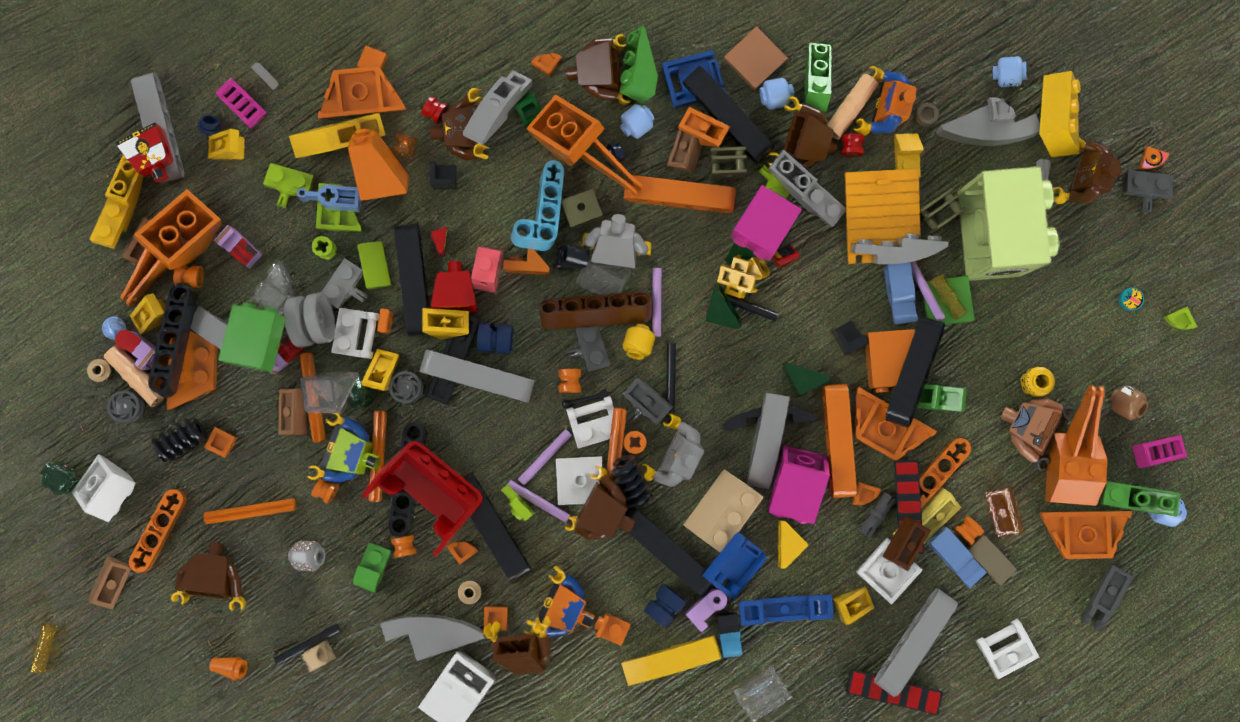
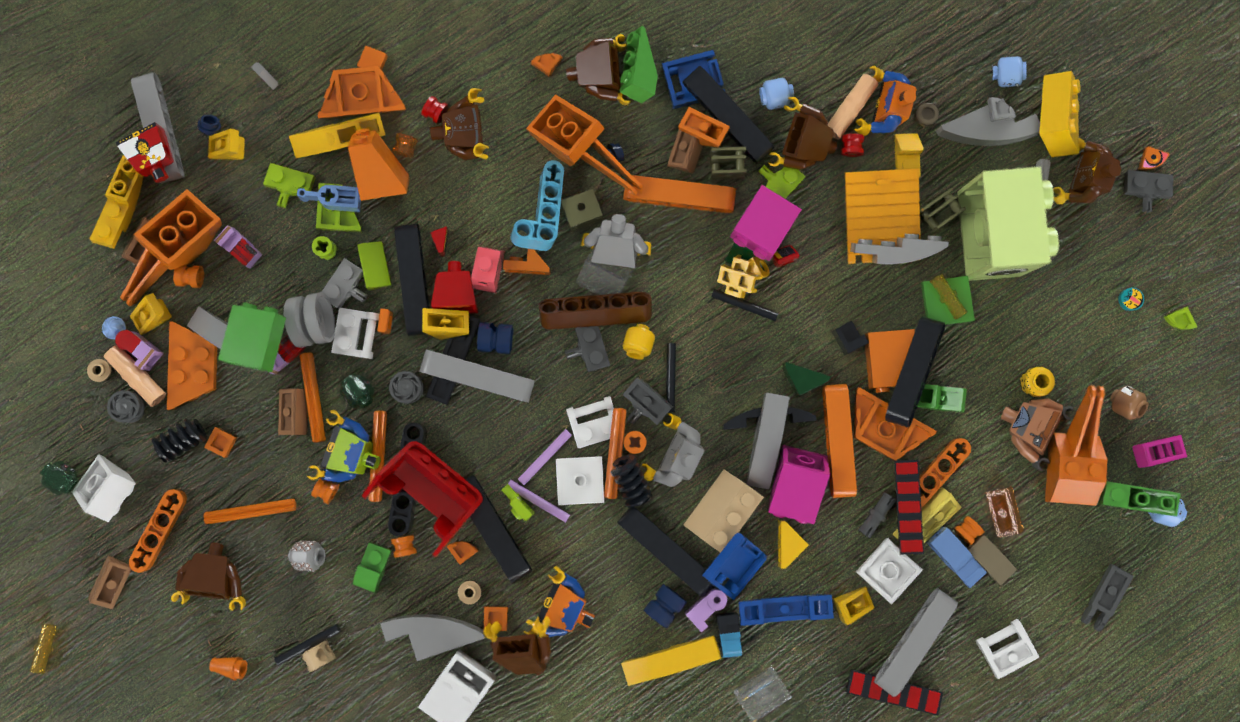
black beam [149,283,197,398] -> none
dark pink slope [215,78,267,129] -> none
clear slope [253,261,294,315] -> none
clear slope [300,372,360,413] -> none
yellow slope [362,349,399,391] -> none
black panel [430,161,457,190] -> none
light grey slope [463,70,532,145] -> none
green slope [514,93,542,126] -> none
black piece [553,244,589,271] -> none
orange wheel [558,369,581,393] -> none
black hinge [562,390,609,408] -> none
reddish brown torso [565,466,635,540] -> none
orange bracket [593,612,631,646] -> none
light blue head [620,104,655,139] -> none
lavender bar [652,268,662,337] -> none
dark green slope [706,282,742,329] -> none
nougat tile [724,26,788,91] -> none
light grey slope [768,150,846,227] -> none
bright green slope [804,43,832,113] -> none
orange tile [852,482,881,505] -> none
medium blue piece [883,262,918,325] -> none
reddish brown slope [883,517,931,571] -> none
lavender bar [910,261,945,321] -> none
orange wing [1039,511,1132,559] -> none

